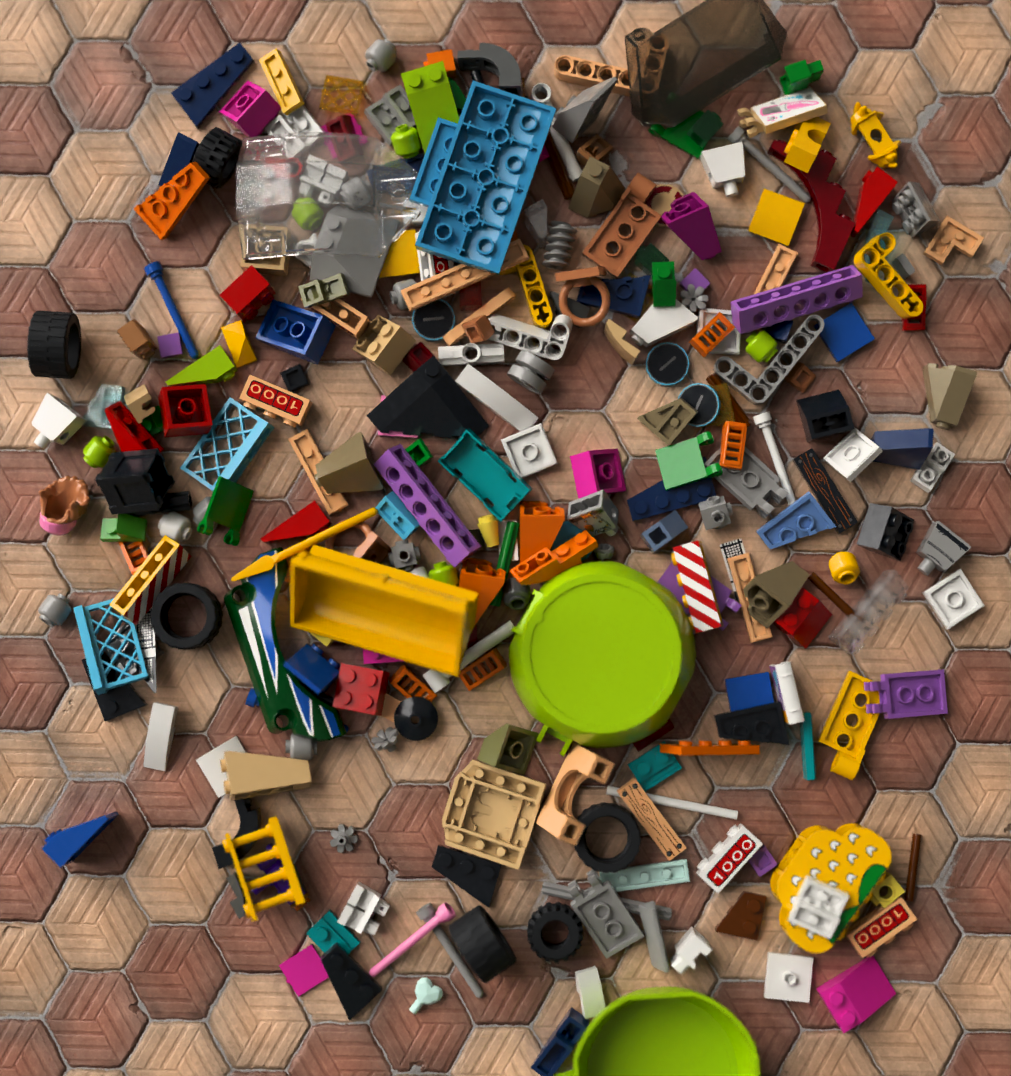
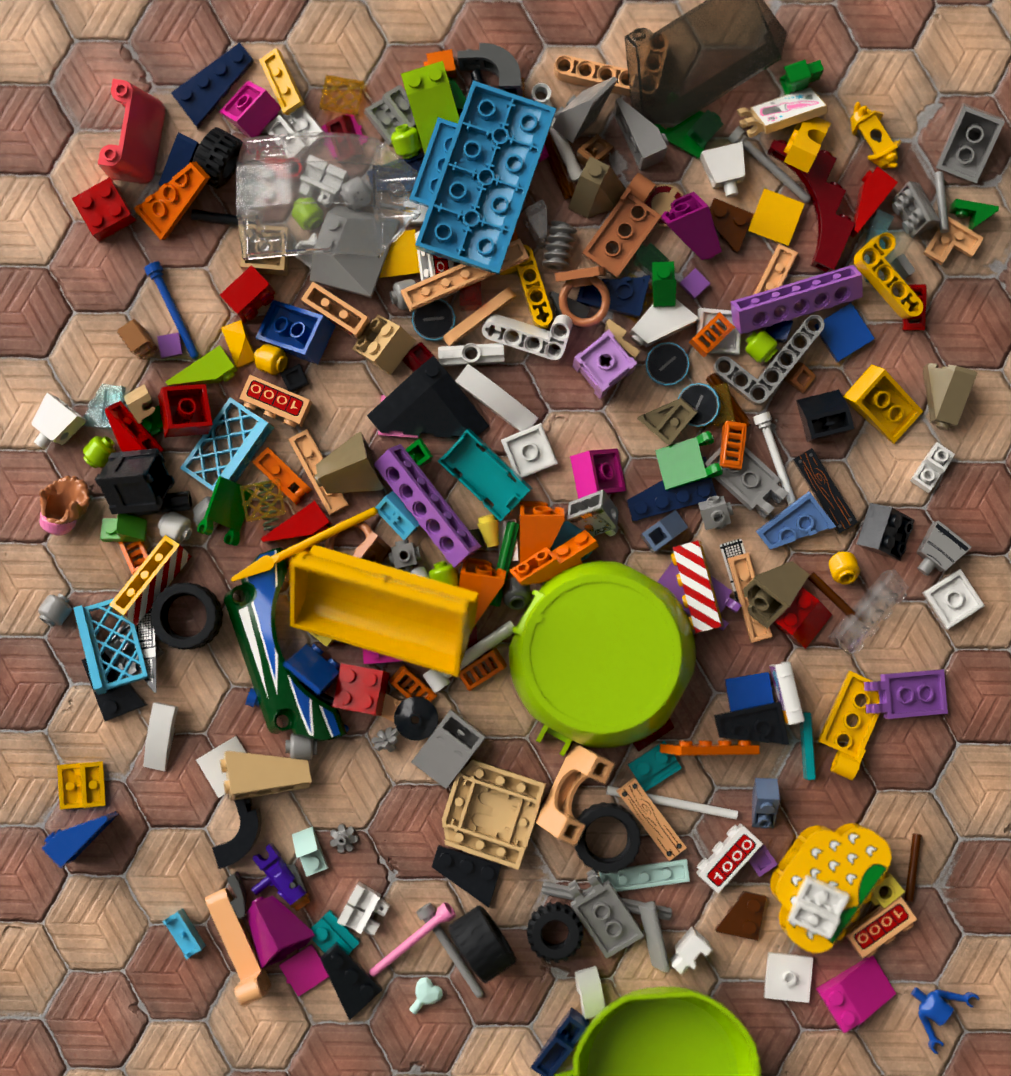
black tyre [27,310,81,379] -> none
yellow fence [222,816,305,921] -> none
olive slope [298,273,350,308] -> none
light grey head [365,39,397,72] -> none
nougat slope [462,315,495,343] -> none
olive slope [477,723,539,775] -> none
light grey wheel [507,350,555,395] -> none
light grey piece [593,544,614,561] -> none
light grey plant [680,284,709,313] -> none
white plate [823,428,883,482] -> none
dark blue slope [870,428,934,470] -> none
none -> yellow slope [57,761,106,810]
none -> red brick [72,177,136,242]
none -> coral windscreen [98,79,165,184]
none -> medium azure hinge [163,908,206,960]
none -> black piece [191,209,257,227]
none -> light nougat beam [205,888,271,1007]
none -> clear yellow window [240,479,286,522]
none -> magenta slope [246,896,315,969]
none -> orange plate [252,447,312,505]
none -> yellow head [254,344,288,375]
none -> sand green piece [255,481,279,531]
none -> light aqua slope [292,826,328,877]
none -> light grey slope [411,709,486,789]
none -> lavender container [572,330,637,399]
none -> light grey slope [613,98,669,171]
none -> reddish brown wing [709,198,754,254]
none -> sand blue slope [752,778,780,828]
none -> yellow slope [843,365,923,444]
none -> blue piece [911,987,979,1054]
none -> light grey bar [934,171,949,233]
none -> light grey slope [936,103,1005,183]
none -> green slope [949,199,999,230]

